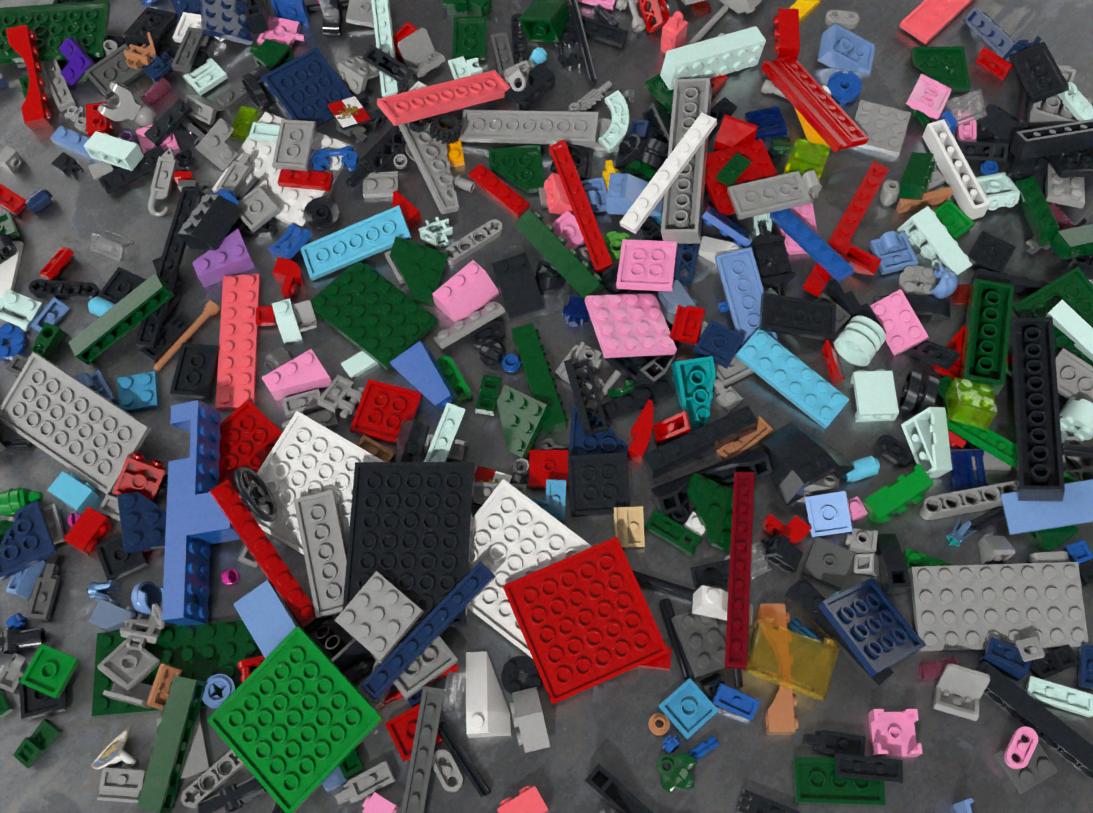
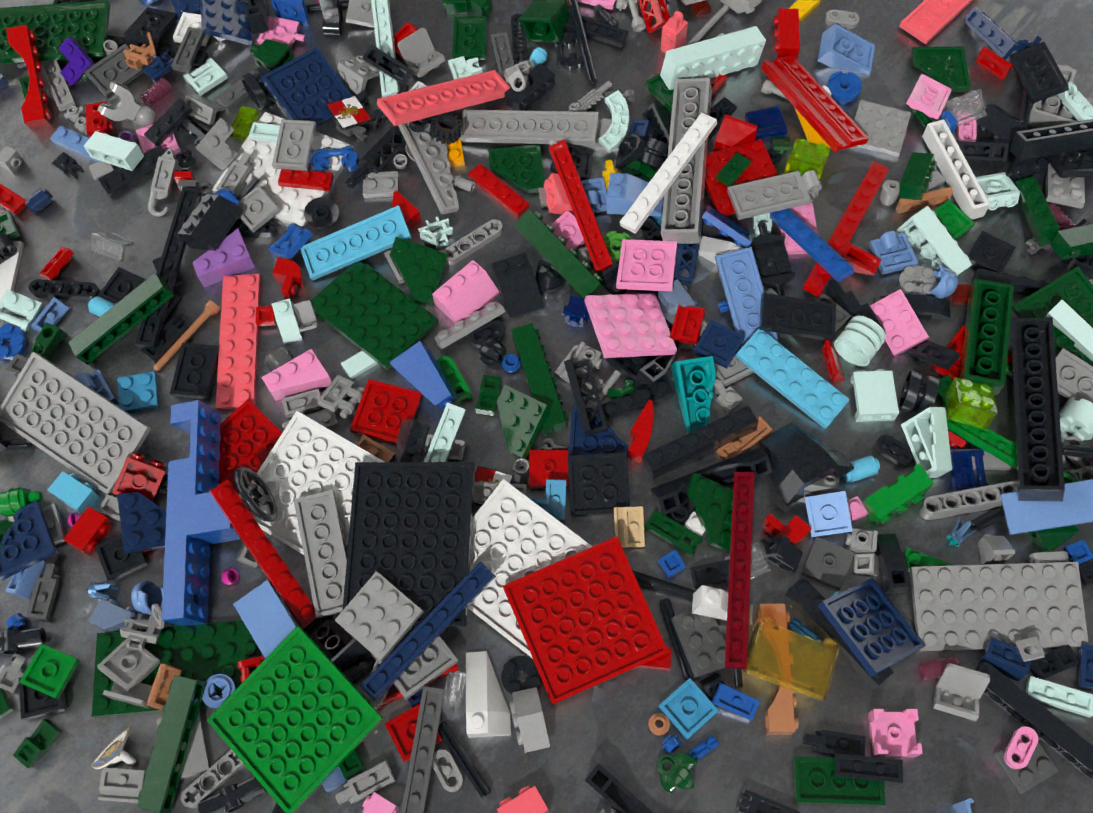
red slope [653,411,691,444] -> none
blue plate [980,161,998,176] -> none
none -> blue plate [658,550,686,579]

